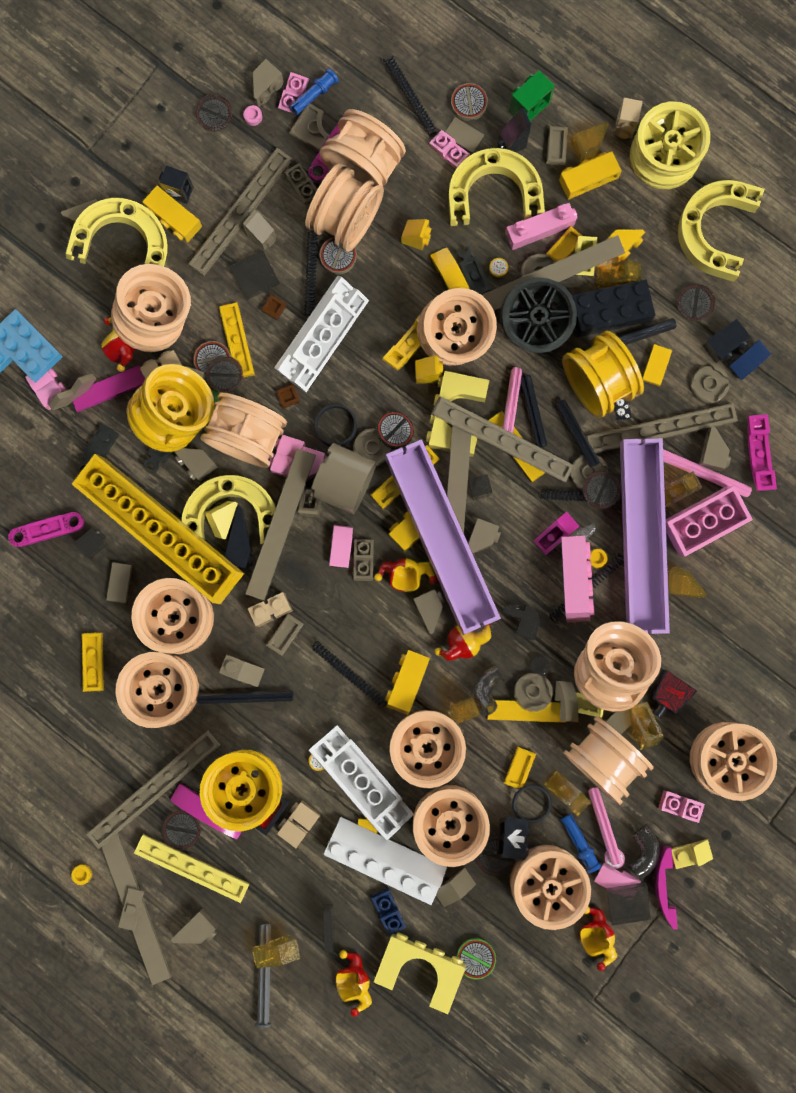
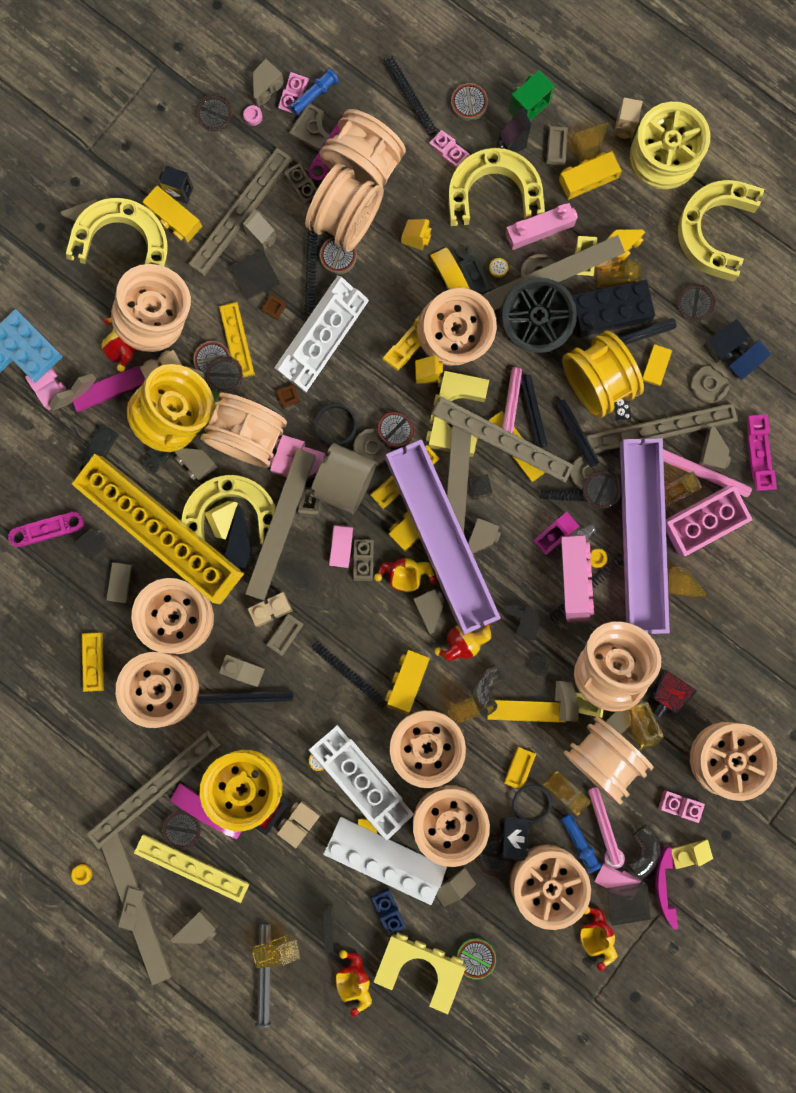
dark tan sticker [445,117,484,153] -> none
dark tan tile [514,673,553,712] -> none
yellow tile [546,226,582,262] -> none

